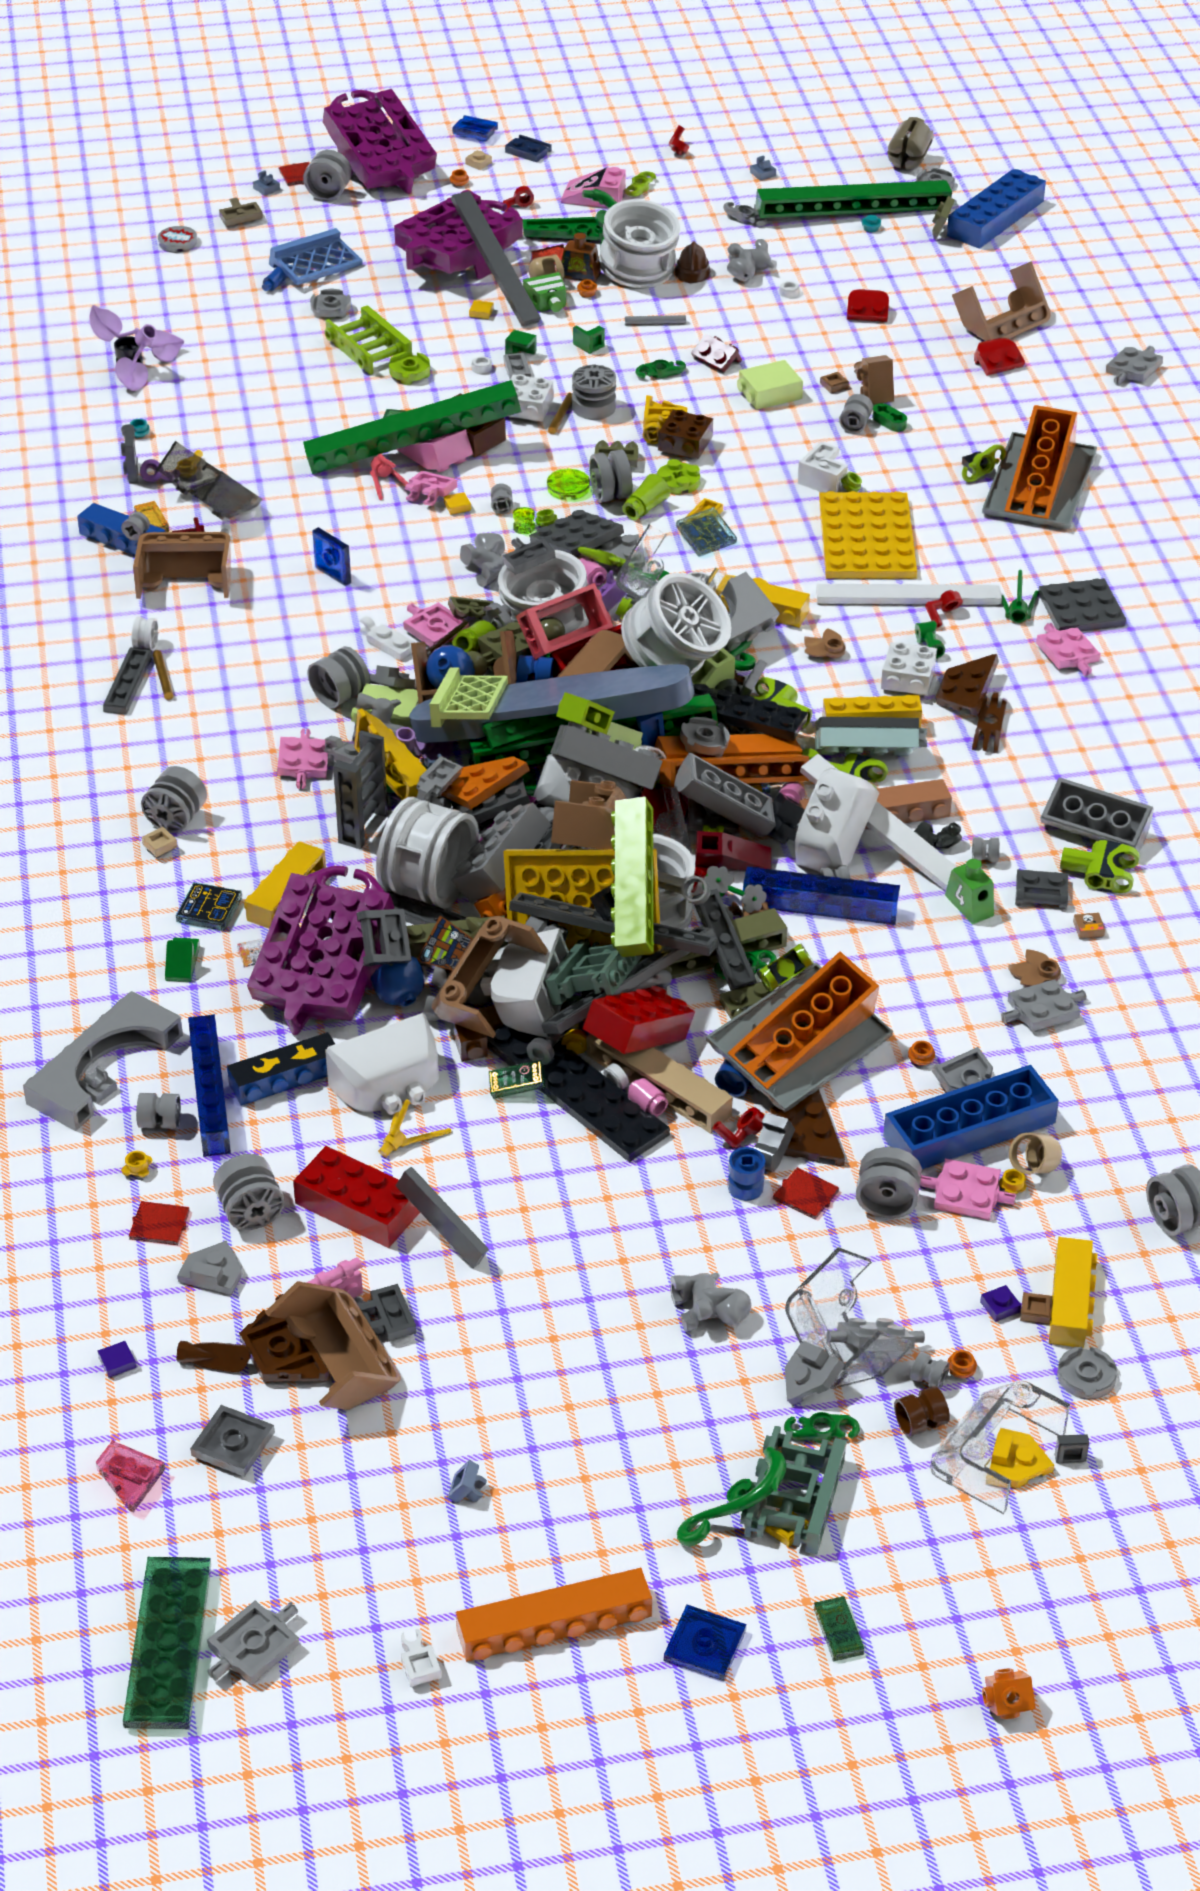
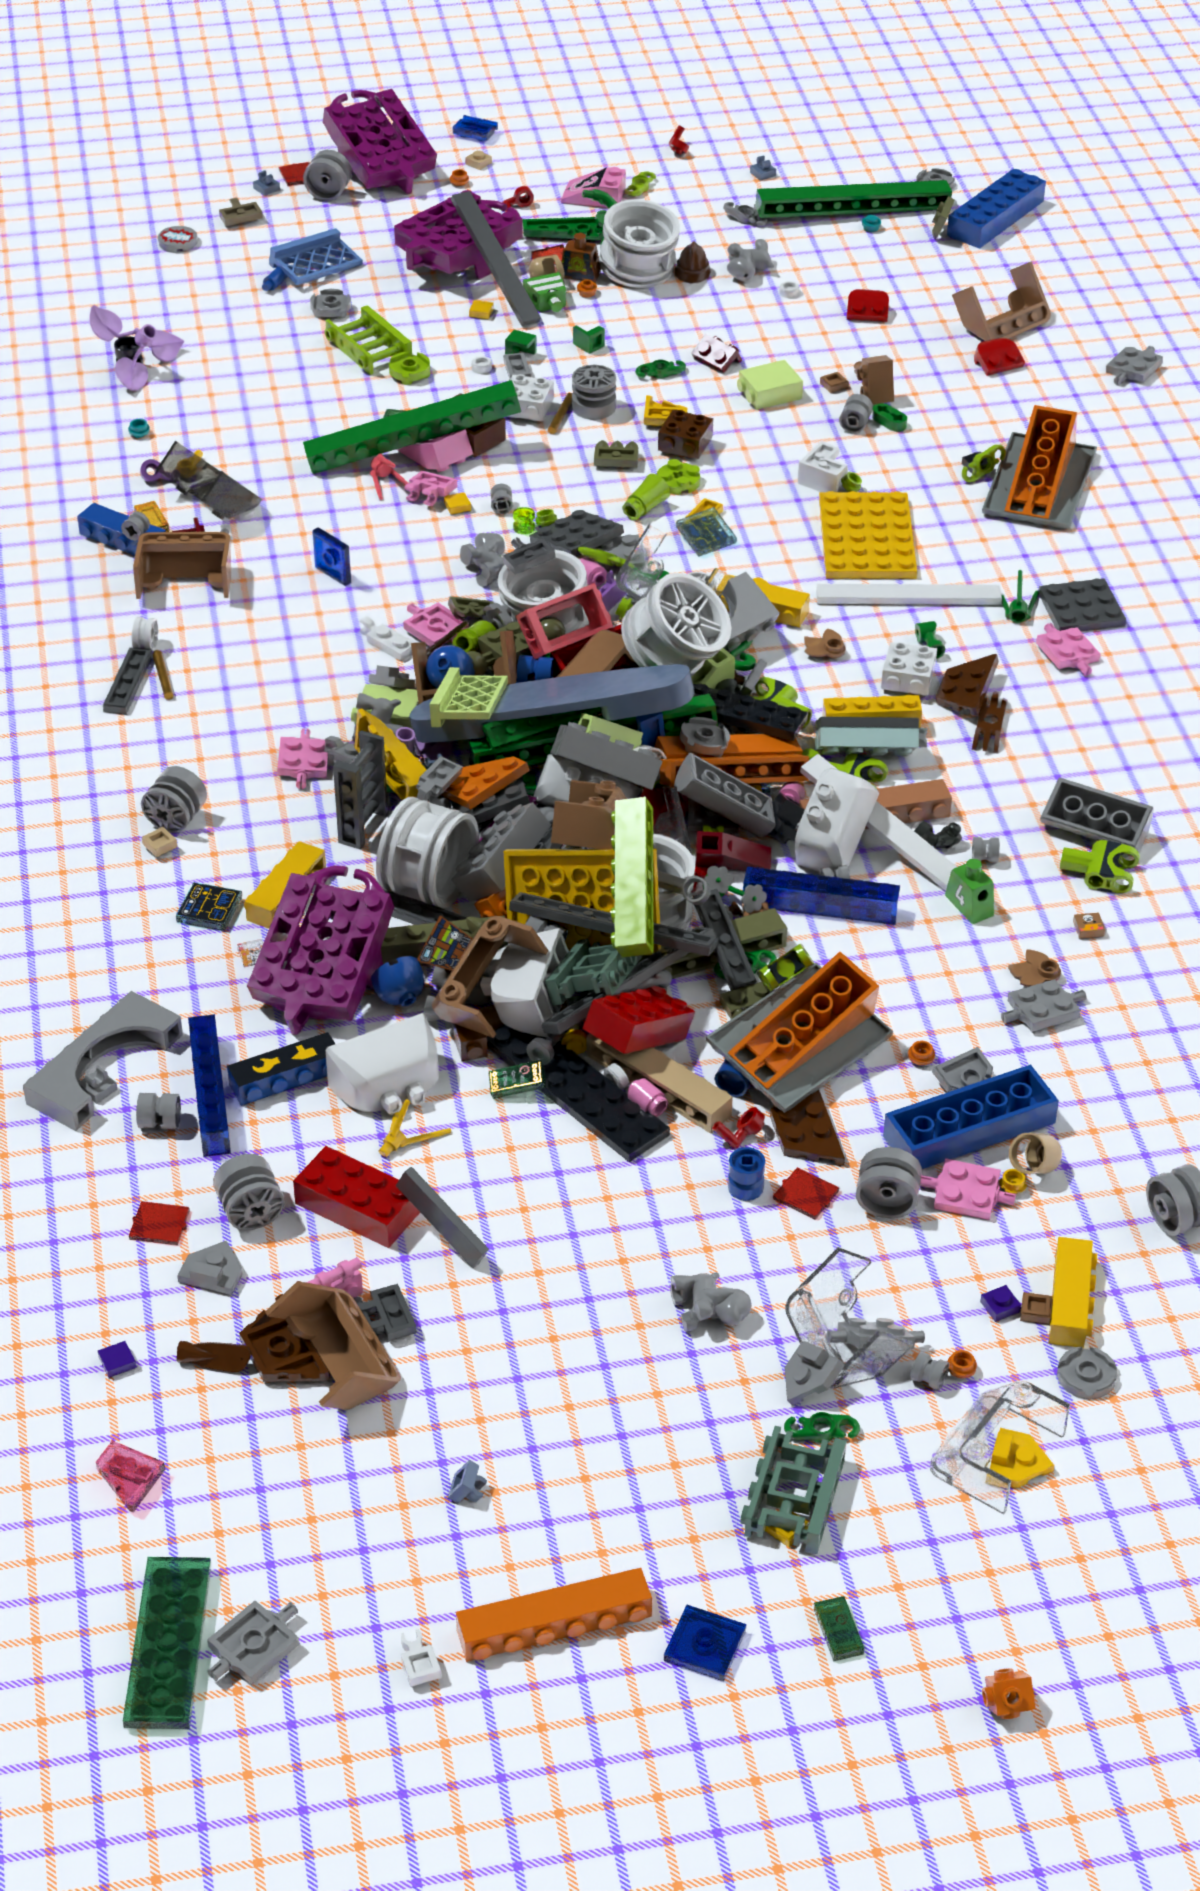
dark grey plate [121,424,139,483] -> none
yellow plate [121,1150,153,1177] -> none
green slope [165,937,200,982] -> none
flat silver plate [190,1405,275,1477] -> none
light grey wheel [307,646,371,709] -> none
dark grey plate [356,909,412,966] -> none
dark blue plate [505,134,552,163] -> none
clear neon green tile [546,468,590,500] -> none
lime brick [556,692,615,735] -> none
light grey wheel [589,449,633,503] -> none
black plate [589,886,615,920] -> none
light grey bar [625,315,686,325] -> none
yellow wheel [642,414,664,444] -> none
green plant [677,1447,787,1547] -> none
dark grey leg [754,1113,796,1171] -> none
dark tan cylinder [887,117,934,170] -> none
reddish brown wheel [894,1386,950,1437] -> none
red plate [925,590,963,628] -> none
dark grey plate [1015,869,1068,909] -> none
dark grey tile [1054,1434,1090,1463] -> none

